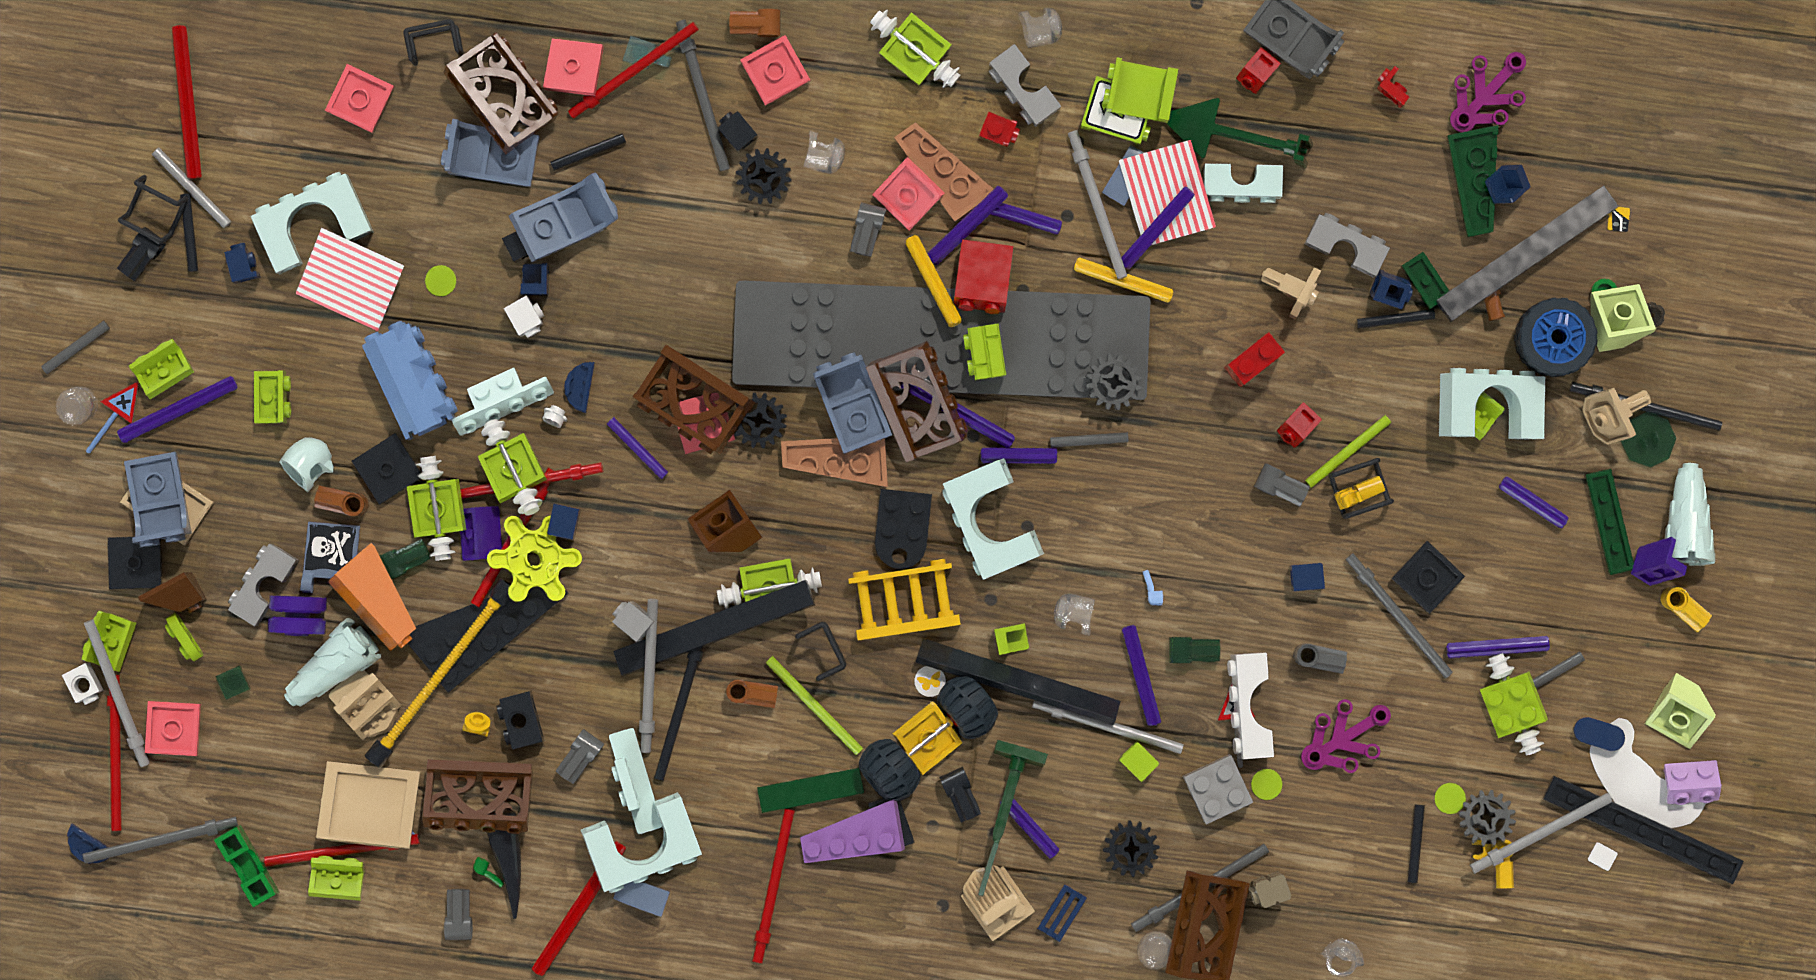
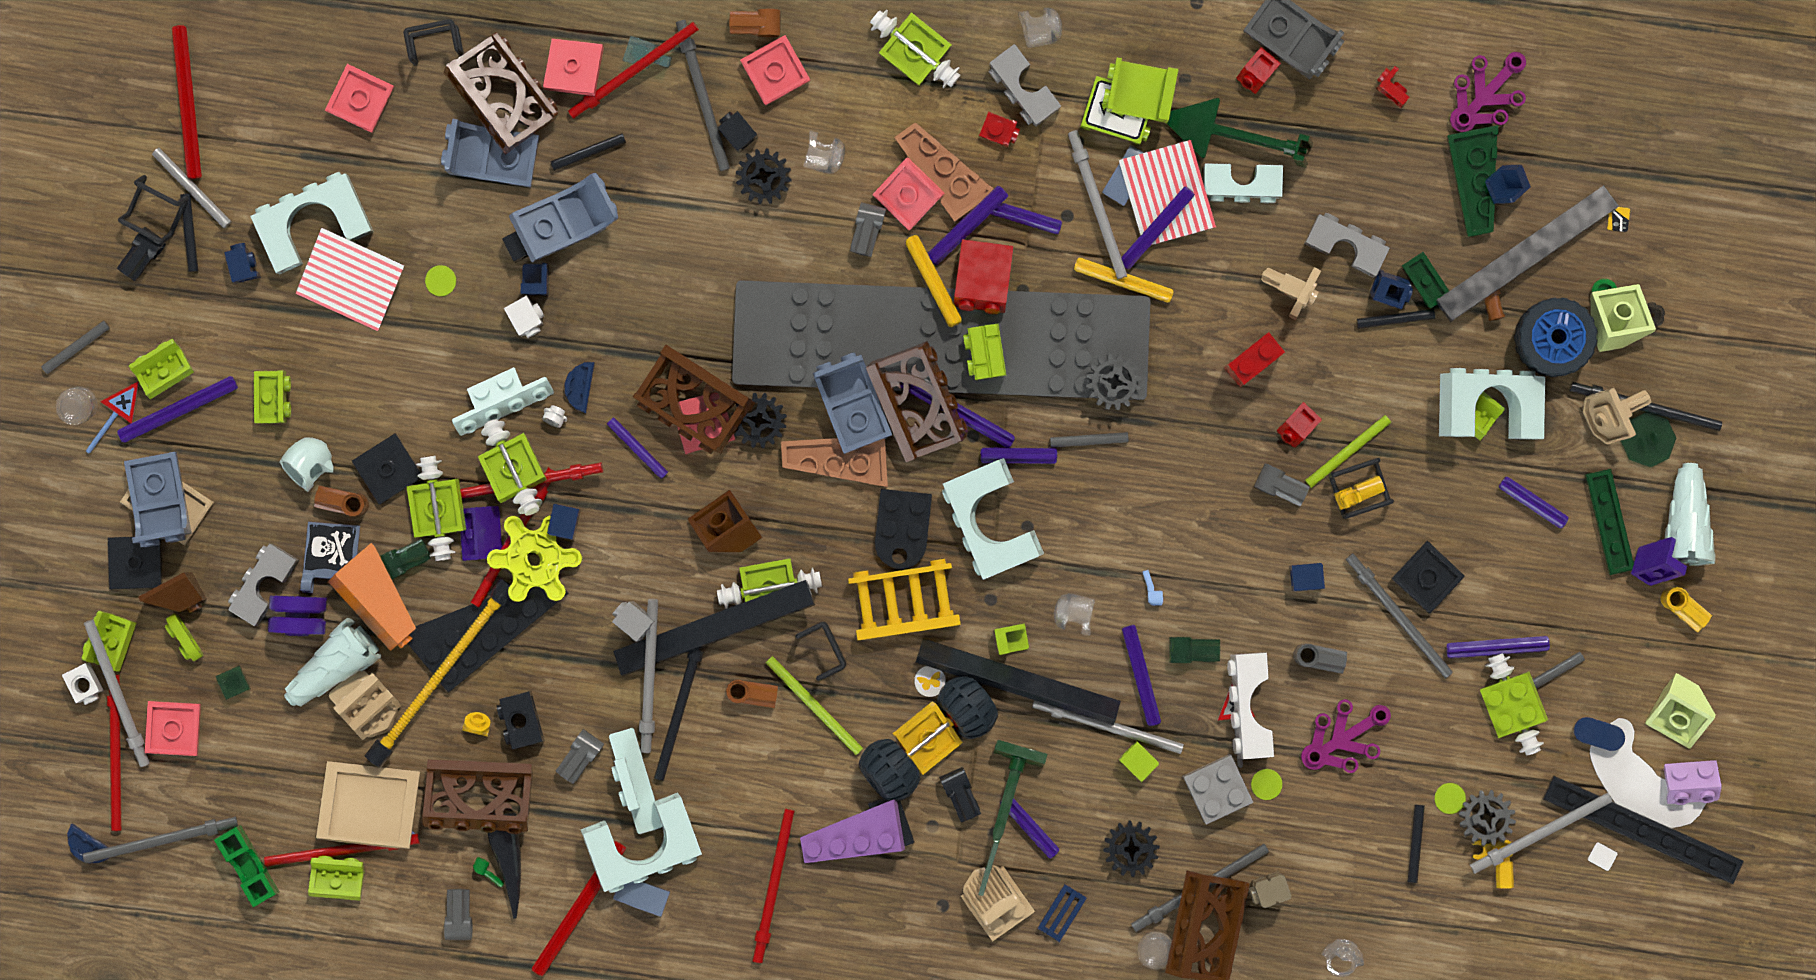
medium blue brick [362,321,458,440] -> none
dark green tile [757,767,864,813] -> none

